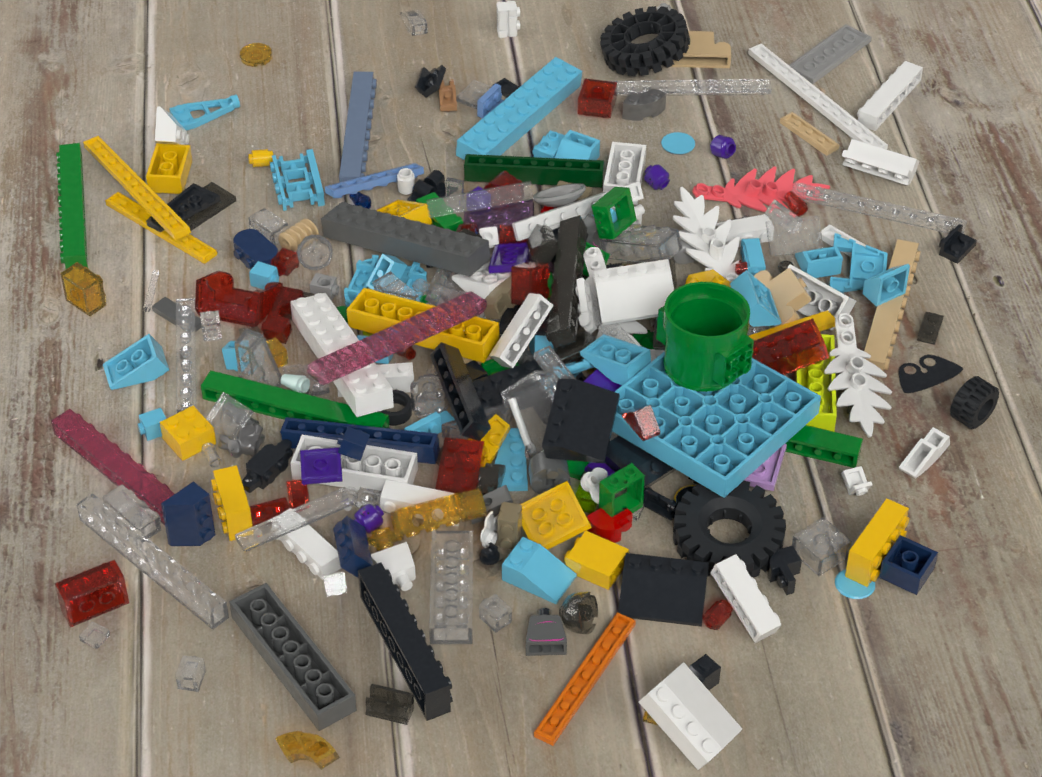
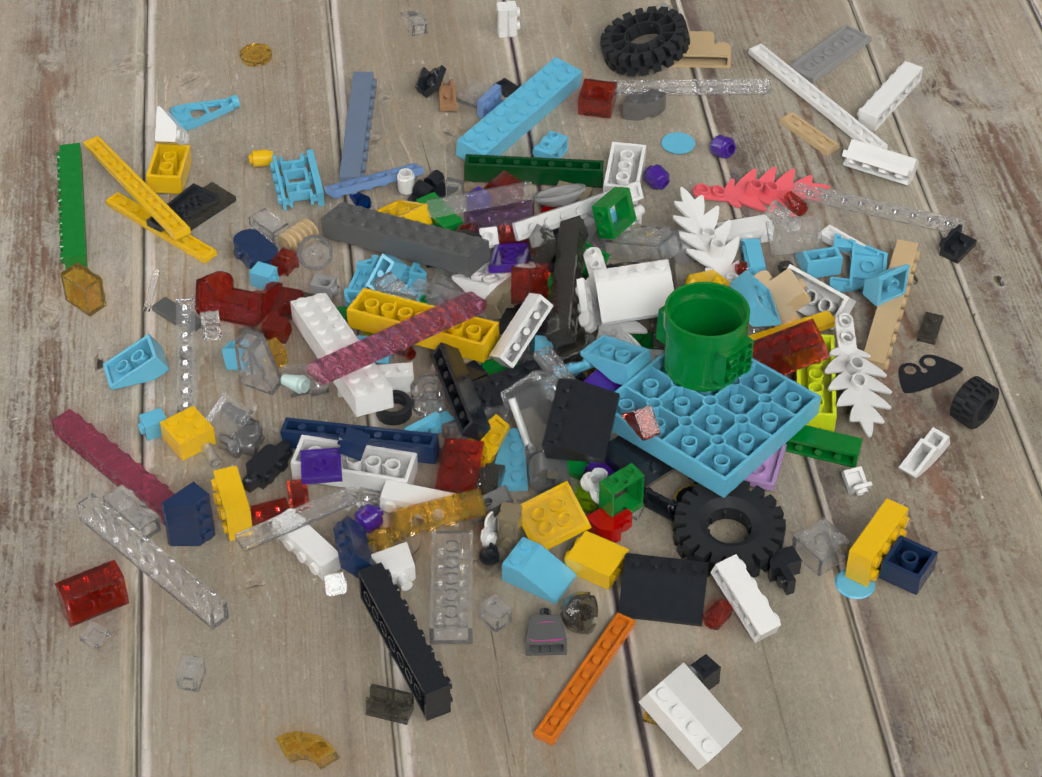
green brick [201,370,389,428] -> none
dark grey brick [229,583,357,731] -> none
medium azure slope [555,130,600,160] -> none

